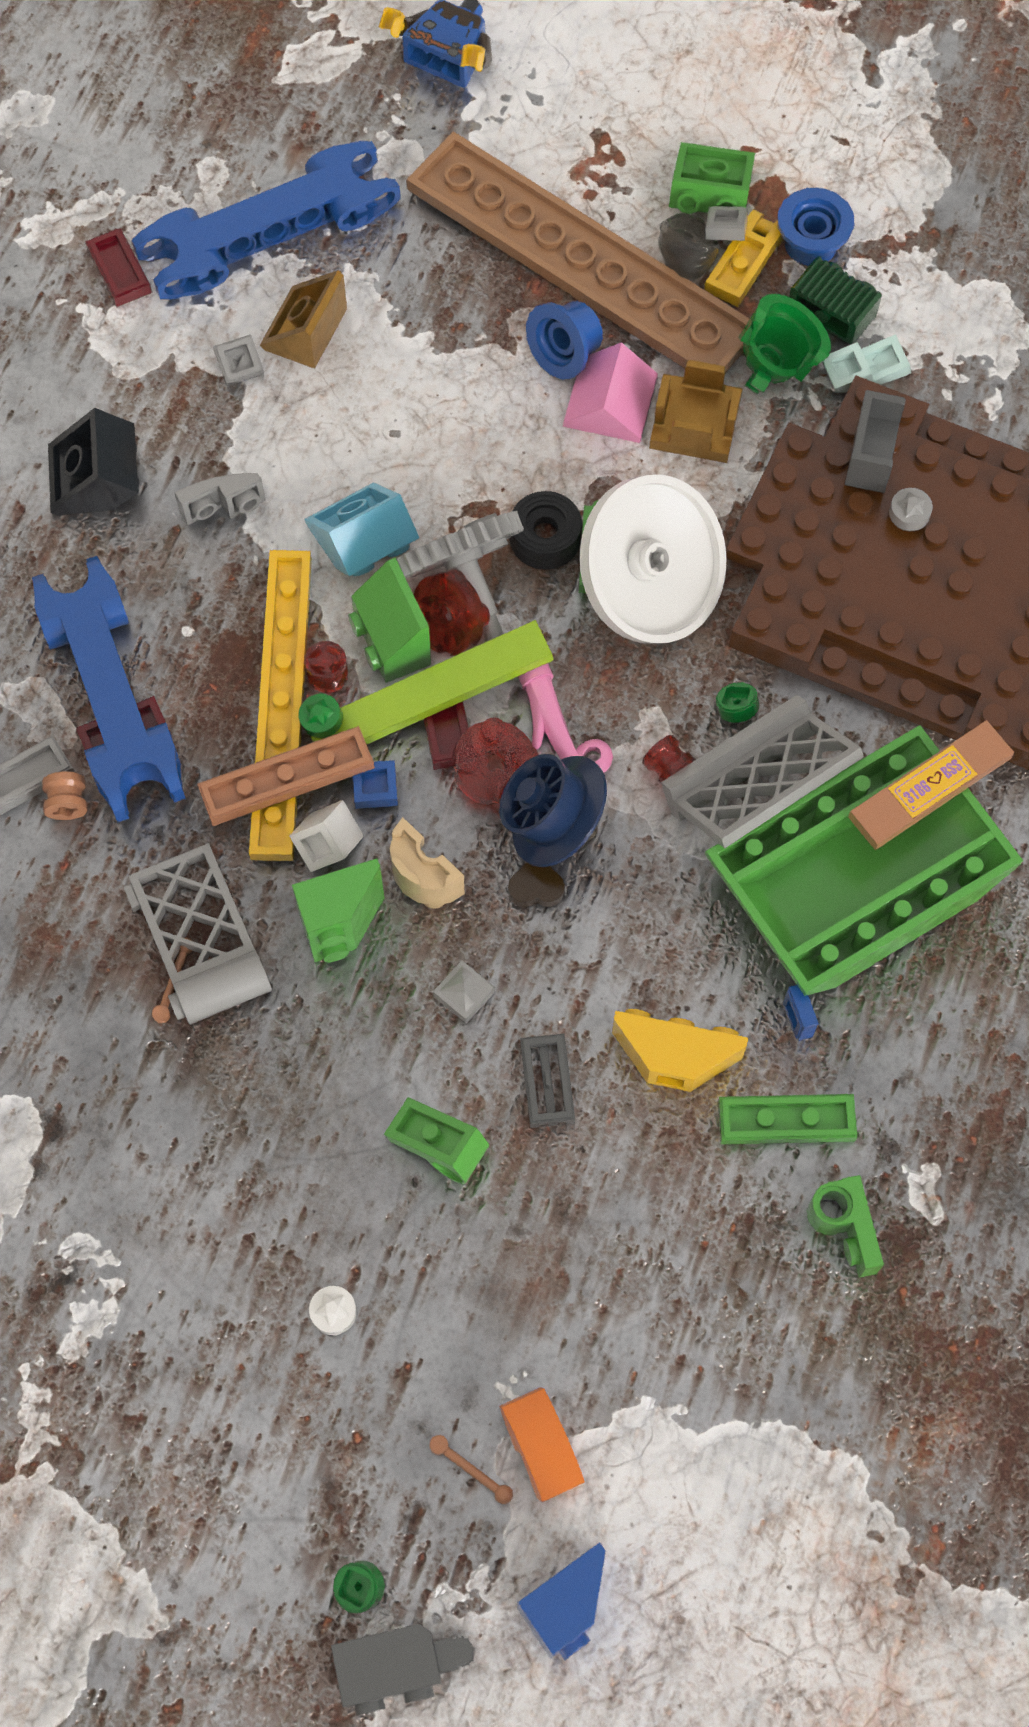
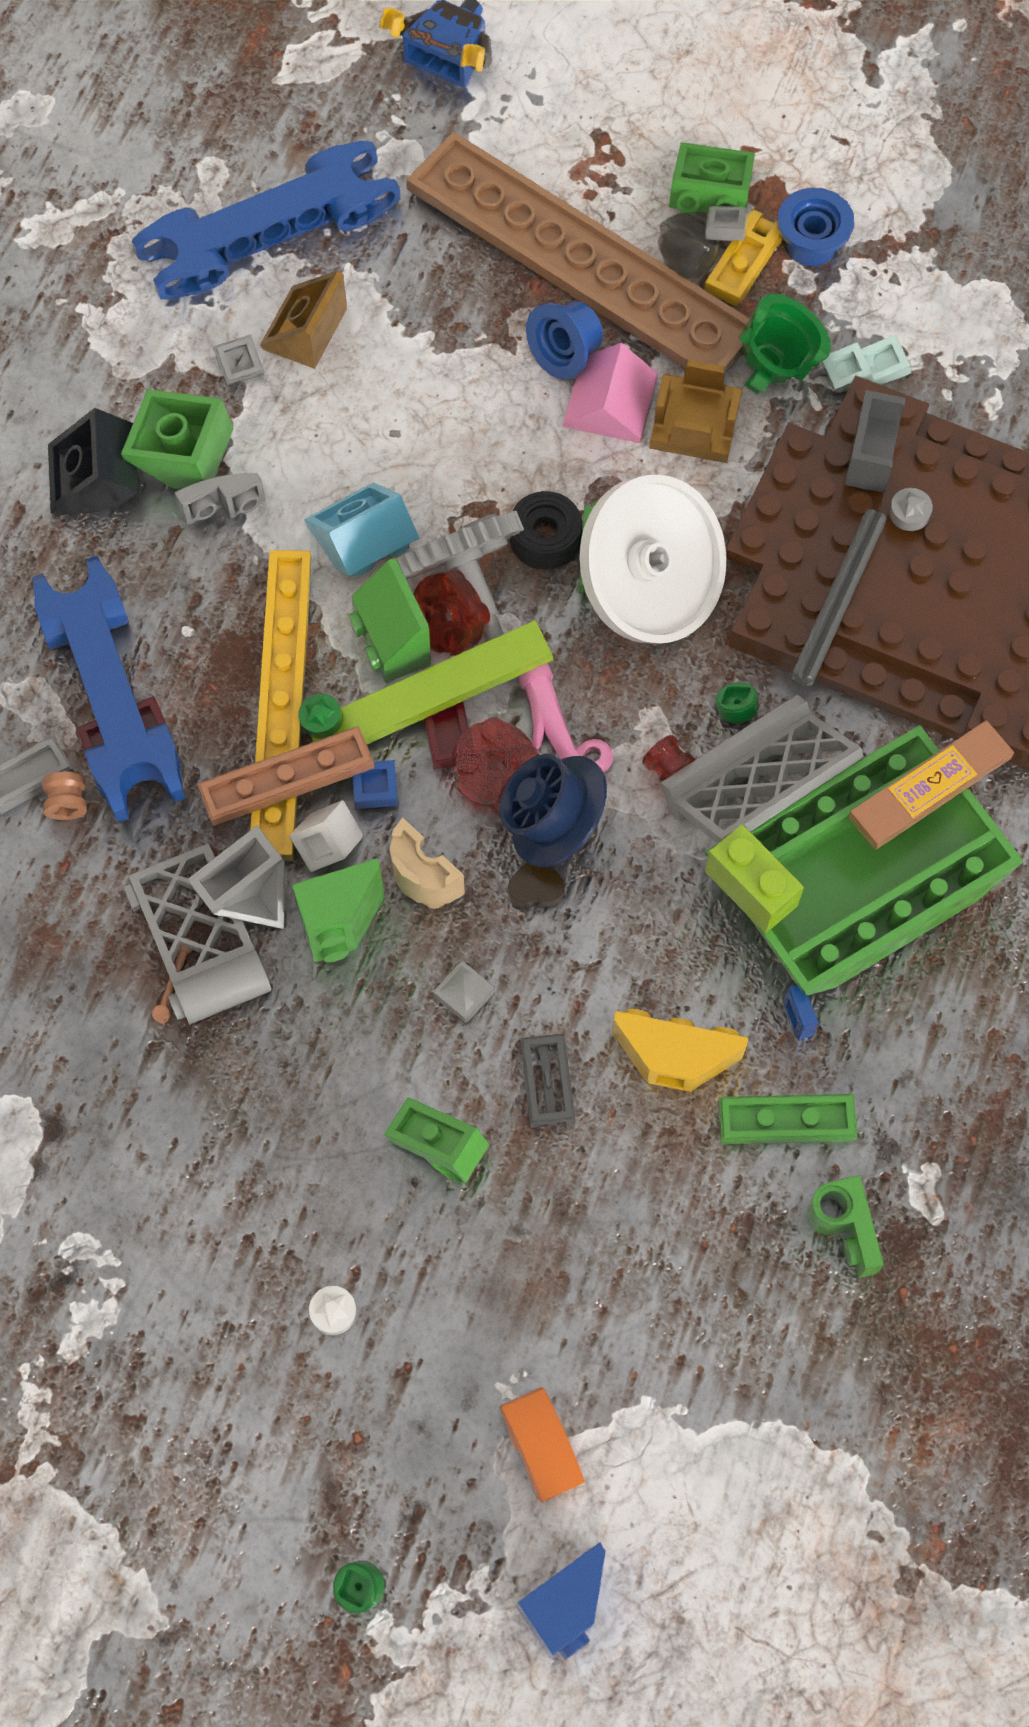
dark red tile [85,228,152,307] -> none
clear red wheel [305,641,348,693] -> none
dark grey hinge [331,1624,475,1716] -> none
nougat hinge [429,1435,513,1504] -> none
dark green brick [789,256,882,345] -> none
none -> bright green slope [121,389,234,489]
none -> light grey slope [187,826,284,929]
none -> lime brick [705,824,804,934]
none -> dark grey axle [791,509,886,687]

